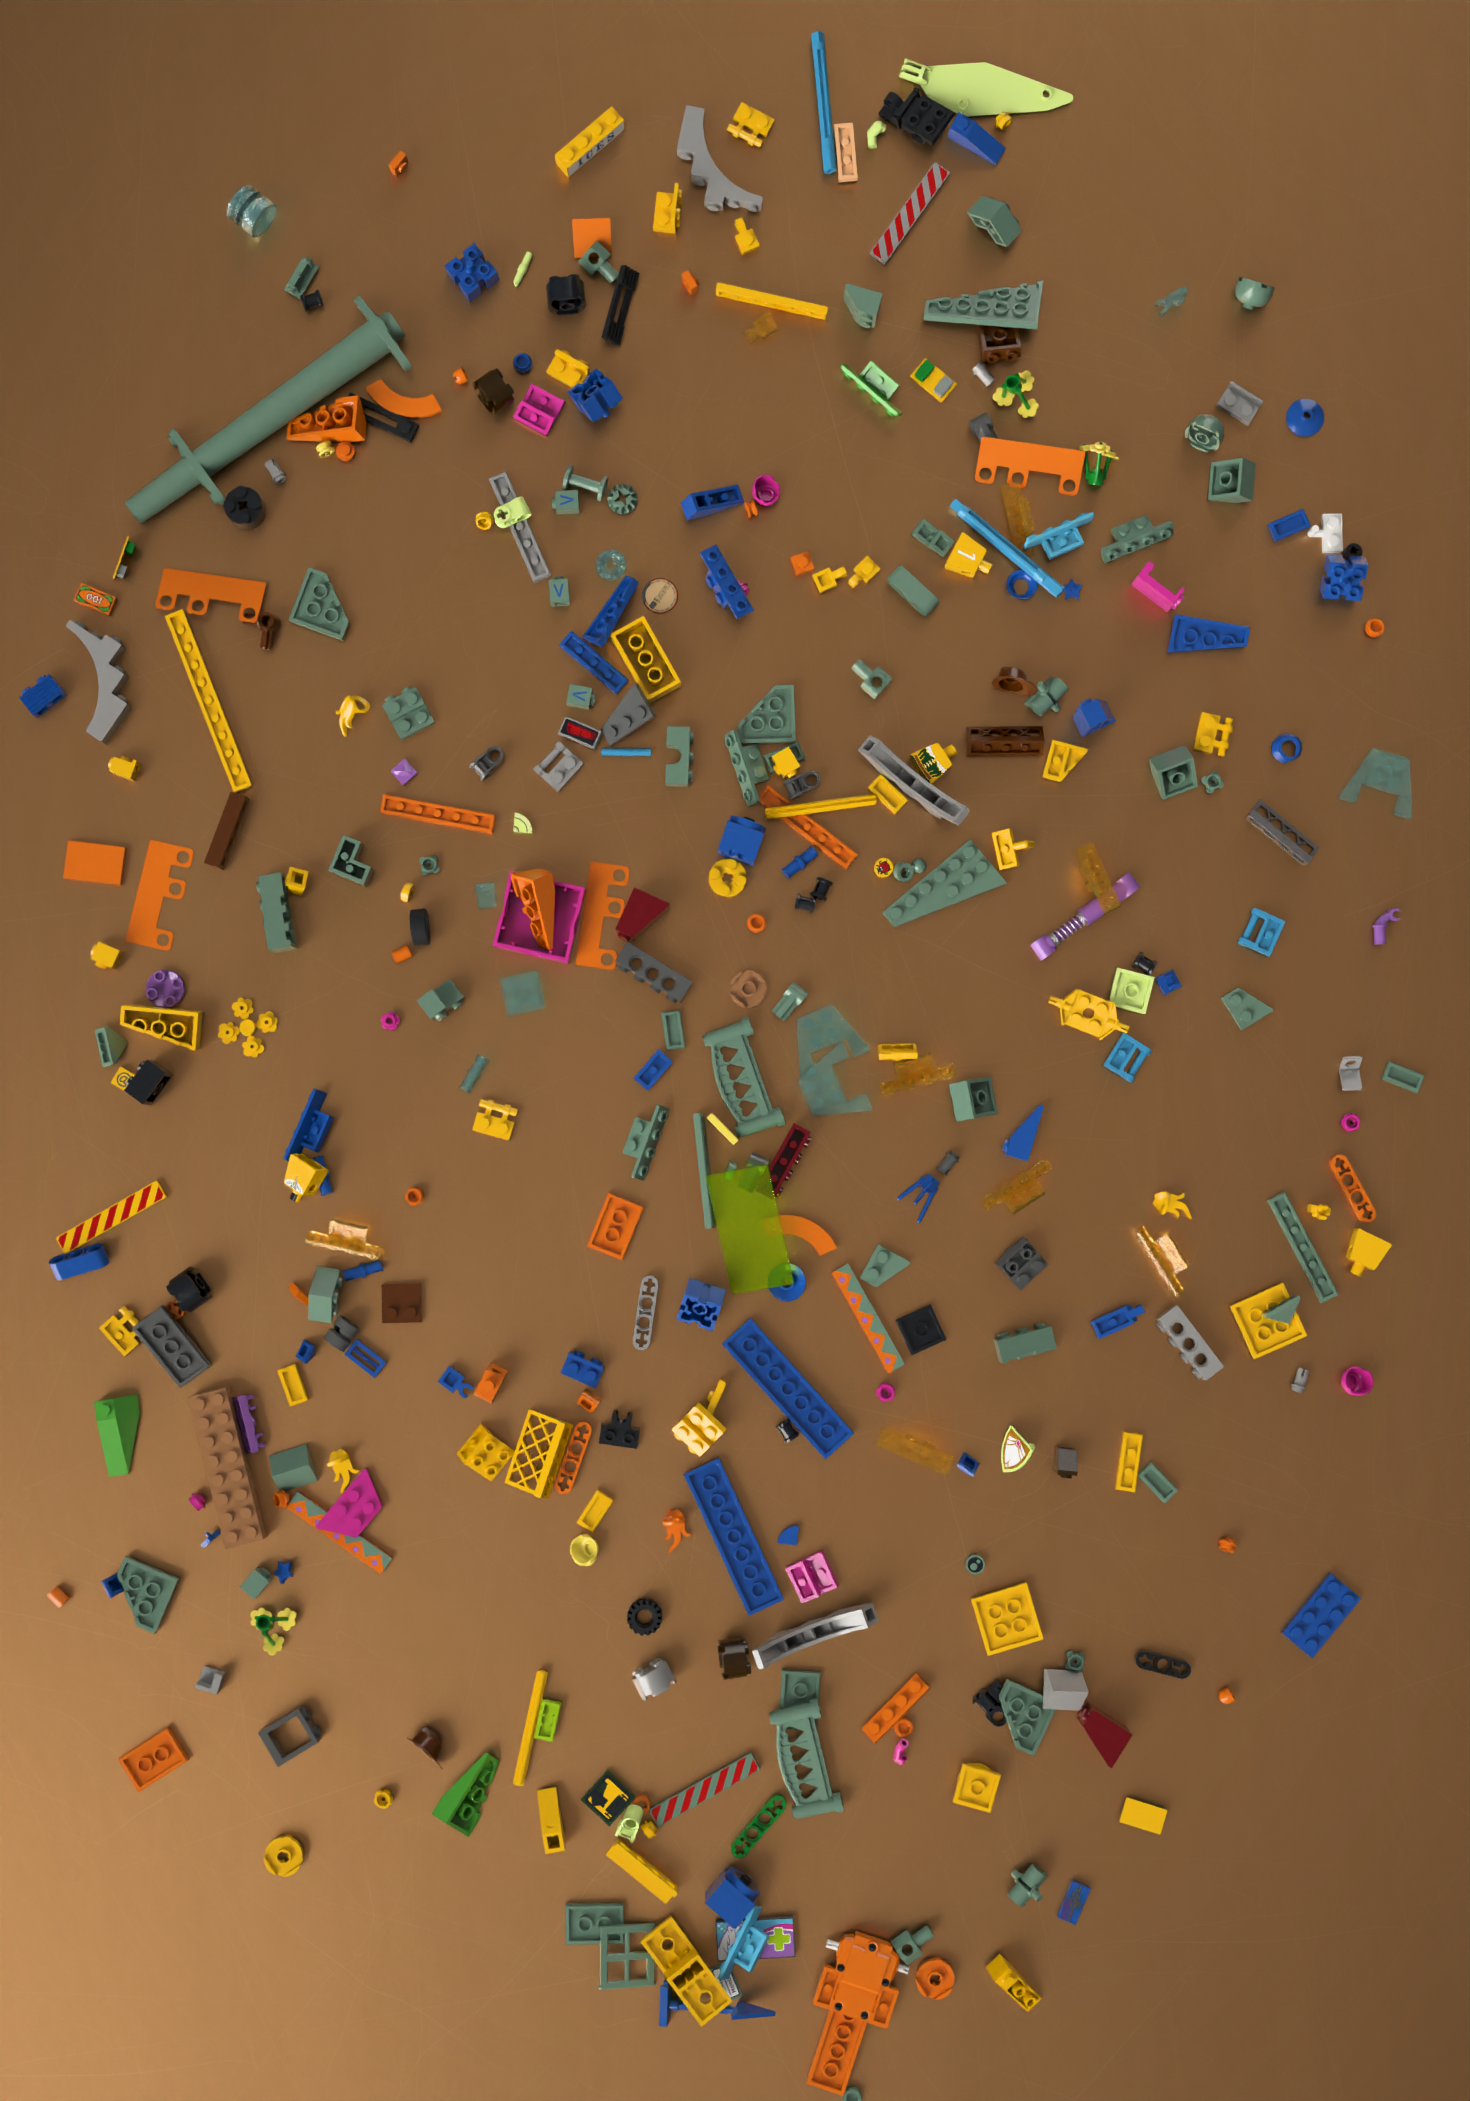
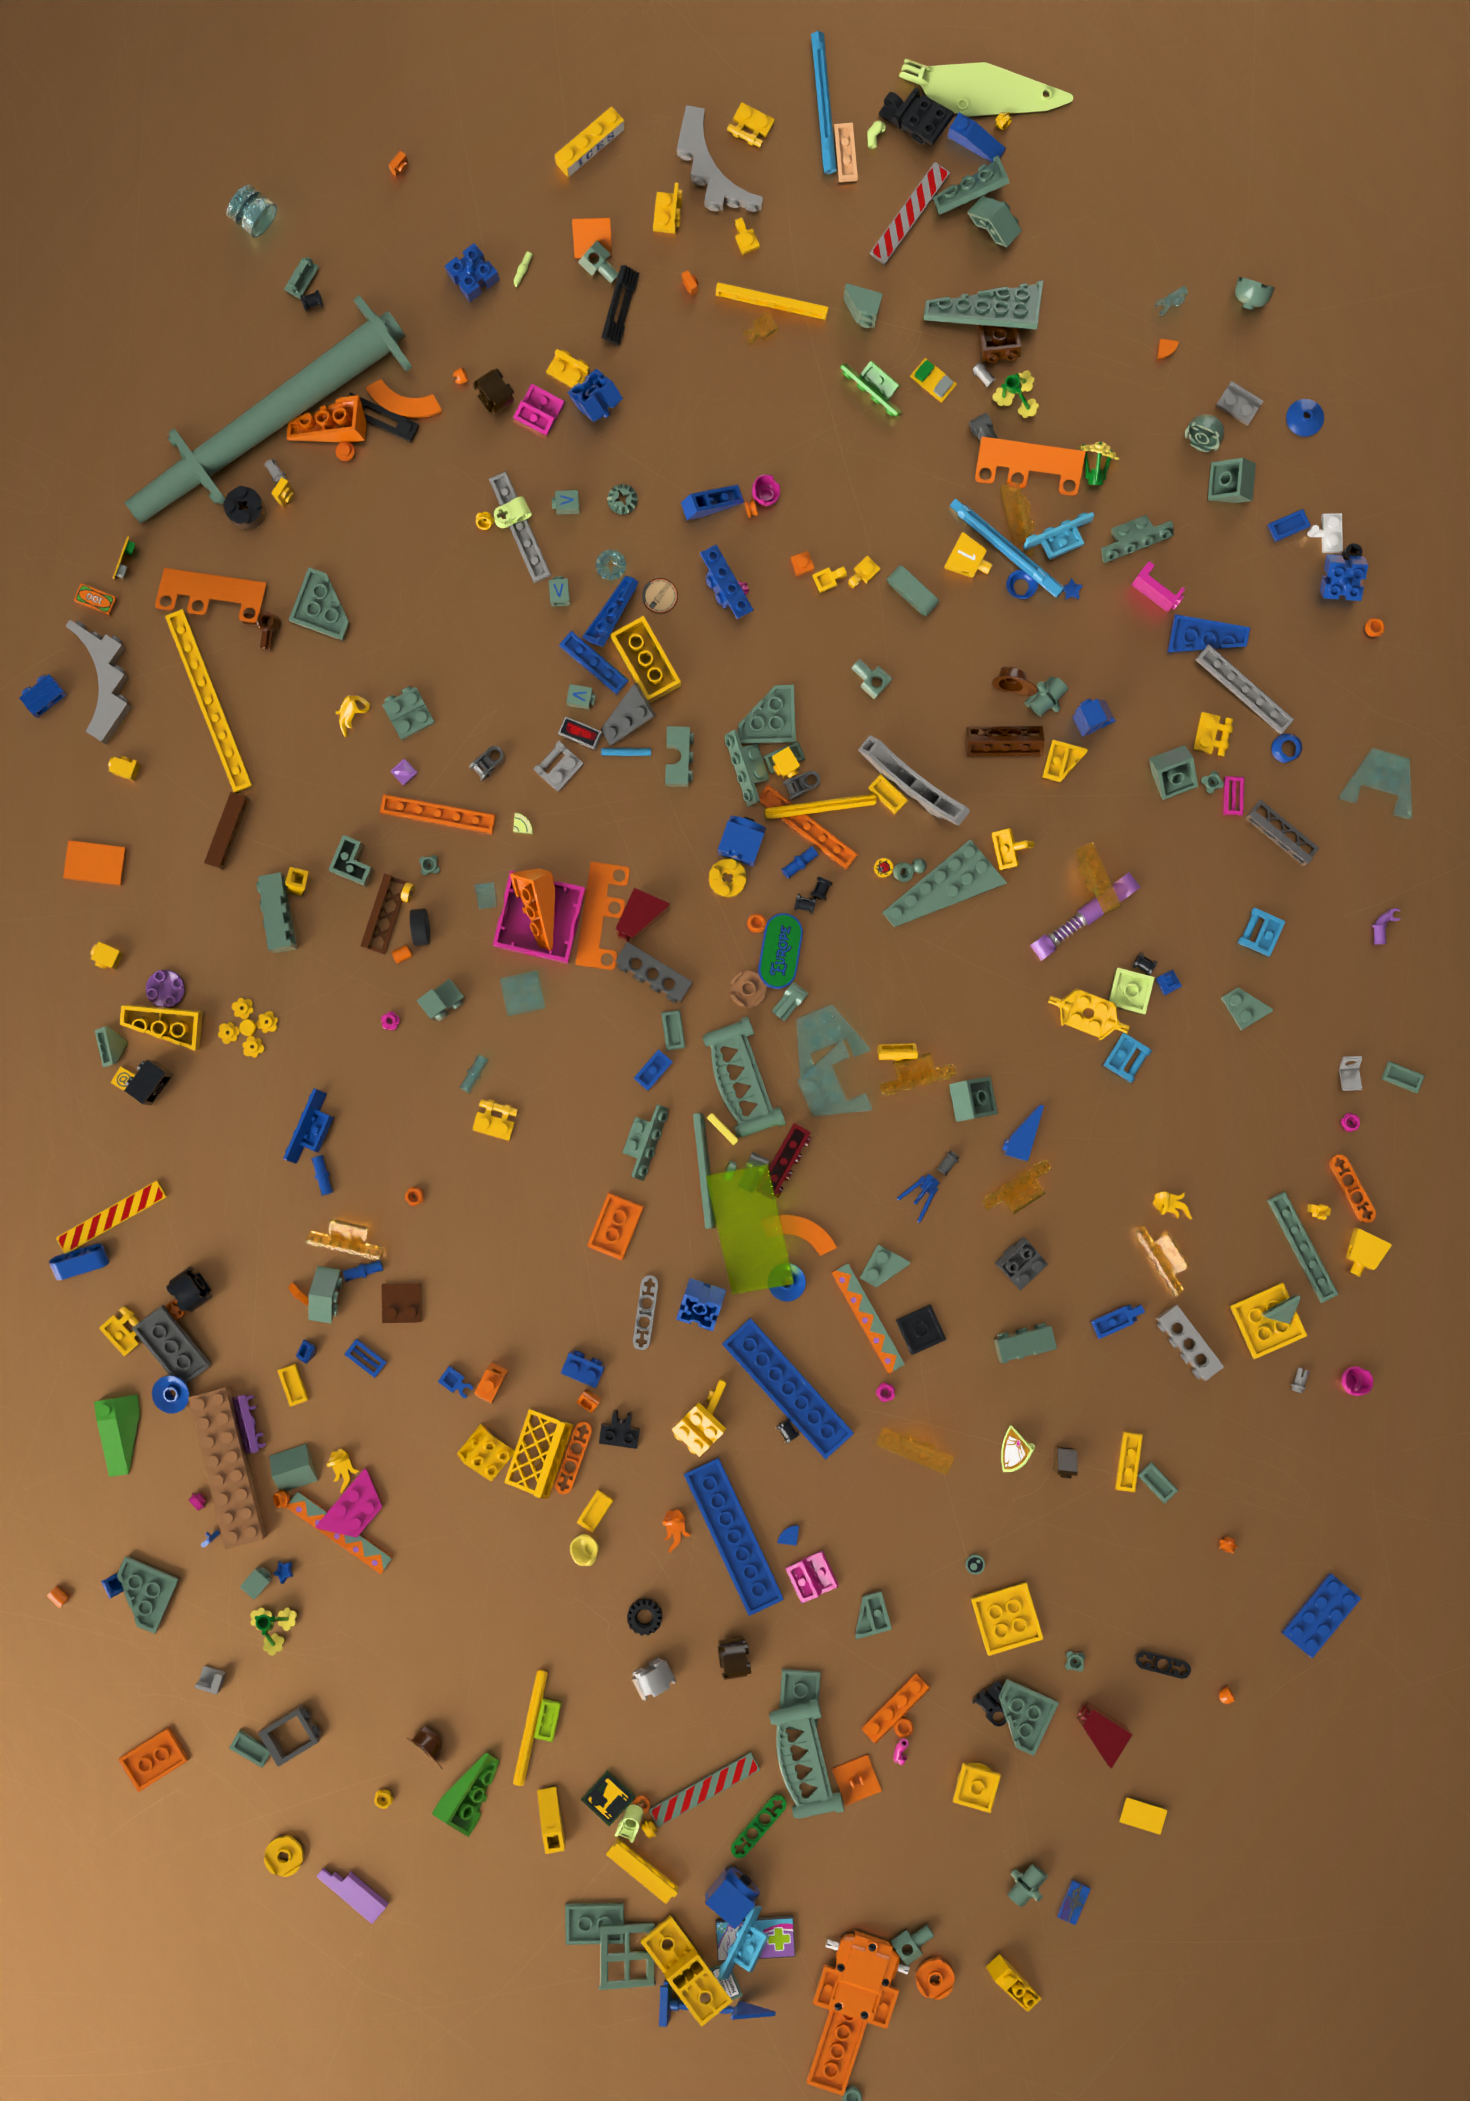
orange piece [125,839,194,951] -> none
yellow torso [284,1154,329,1202] -> none
light yellow bush [316,441,335,458] -> none
dark grey wheel [324,1315,360,1352] -> none
blue plate [513,353,532,373] -> none
black brick [546,274,586,316] -> none
sand green hose [562,465,609,501] -> none
light grey arch [752,1603,879,1669] -> none
torso [909,743,957,785] -> none
sand green slope [911,518,955,557] -> none
blue slope [957,1452,980,1477] -> none
light grey slope [1043,1669,1089,1711] -> none
none -> blue dish [152,1375,190,1414]
none -> sand green tile [229,1730,270,1768]
none -> yellow plate [272,477,294,507]
none -> medium lavender piece [316,1868,388,1924]
none -> reddish brown fence [361,873,409,955]
none -> green tile [758,913,803,989]
none -> orange piece [832,1754,882,1806]
none -> sand green wing [855,1591,892,1640]
none -> sand green wing [933,155,1010,215]
none -> orange tile [1157,339,1179,359]
none -> light grey tile [1195,645,1294,734]
none -> dark pink tile [1223,776,1244,816]

